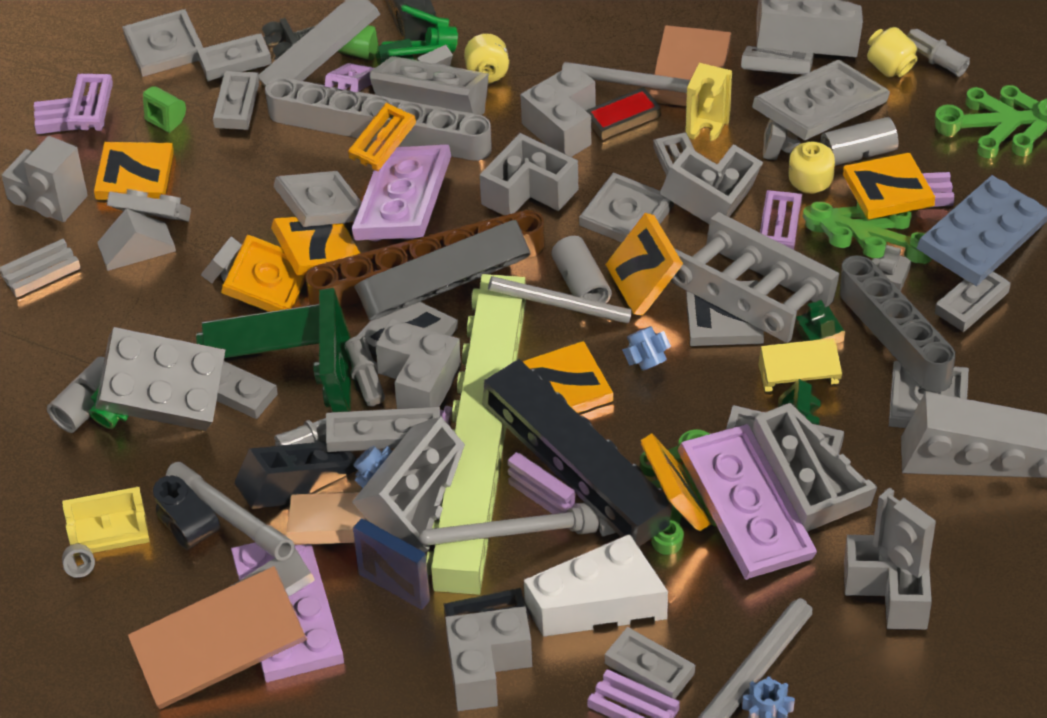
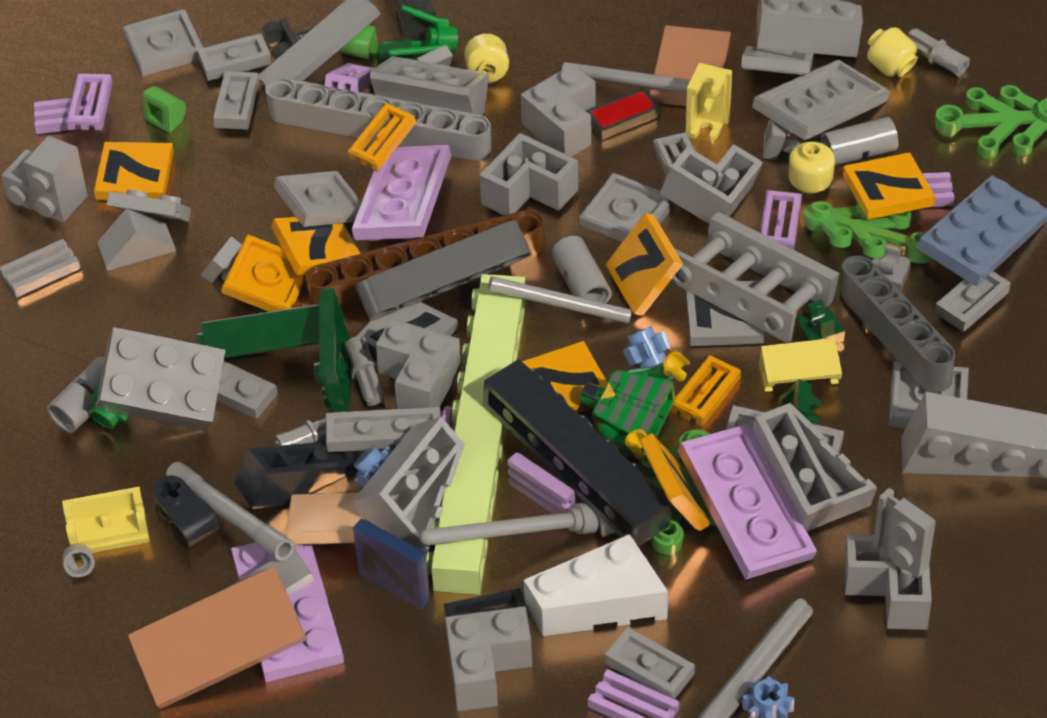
none -> torso [580,351,690,460]
none -> light orange tile [670,355,741,427]

